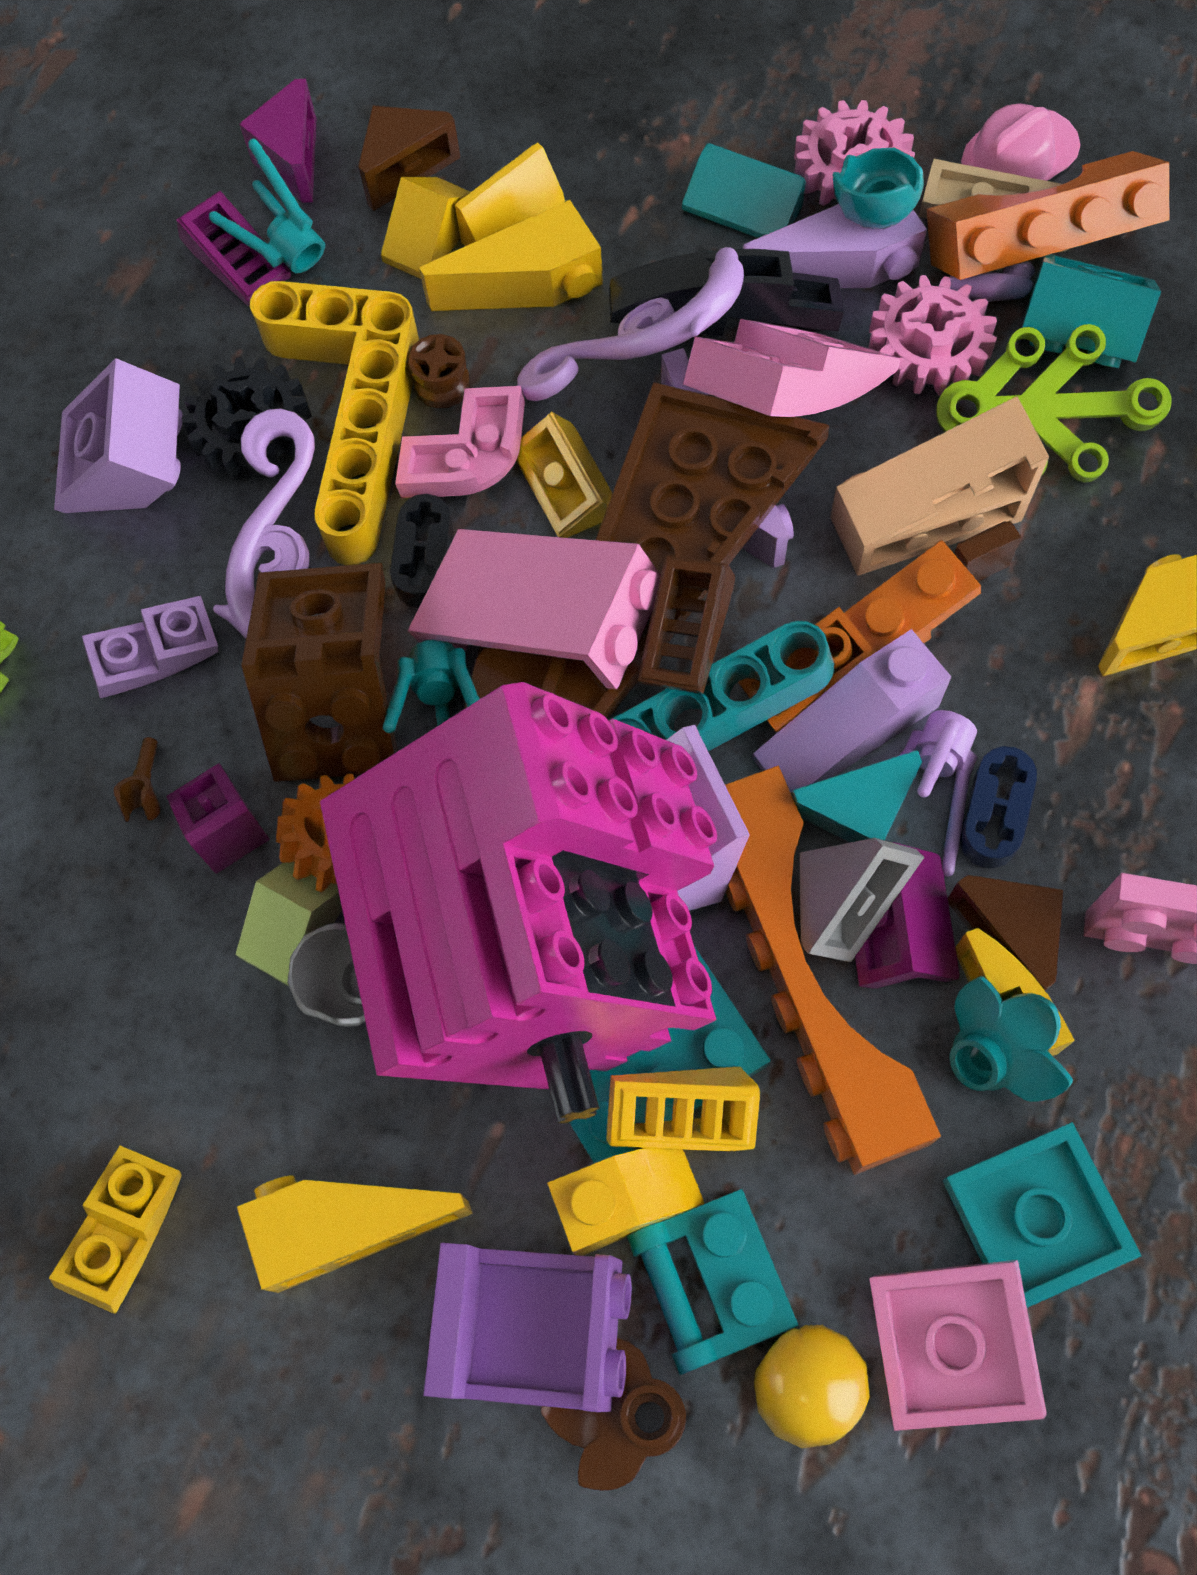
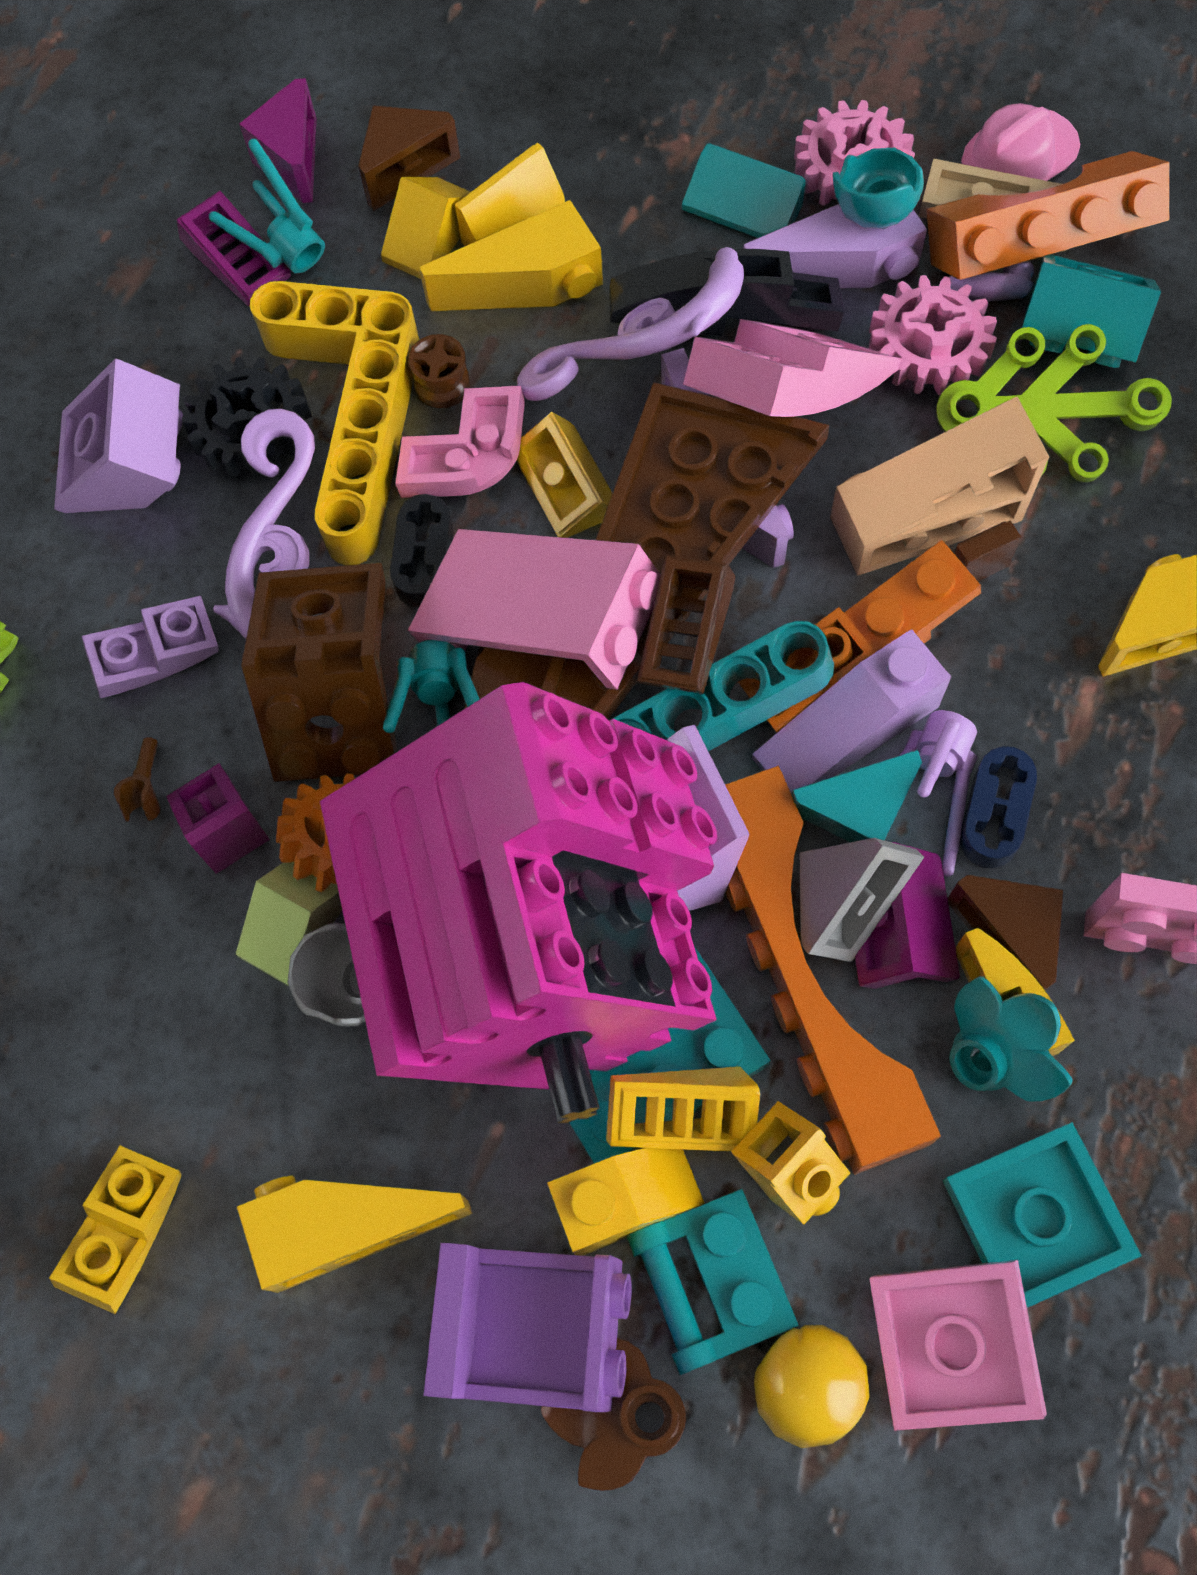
none -> yellow brick [731,1101,850,1225]

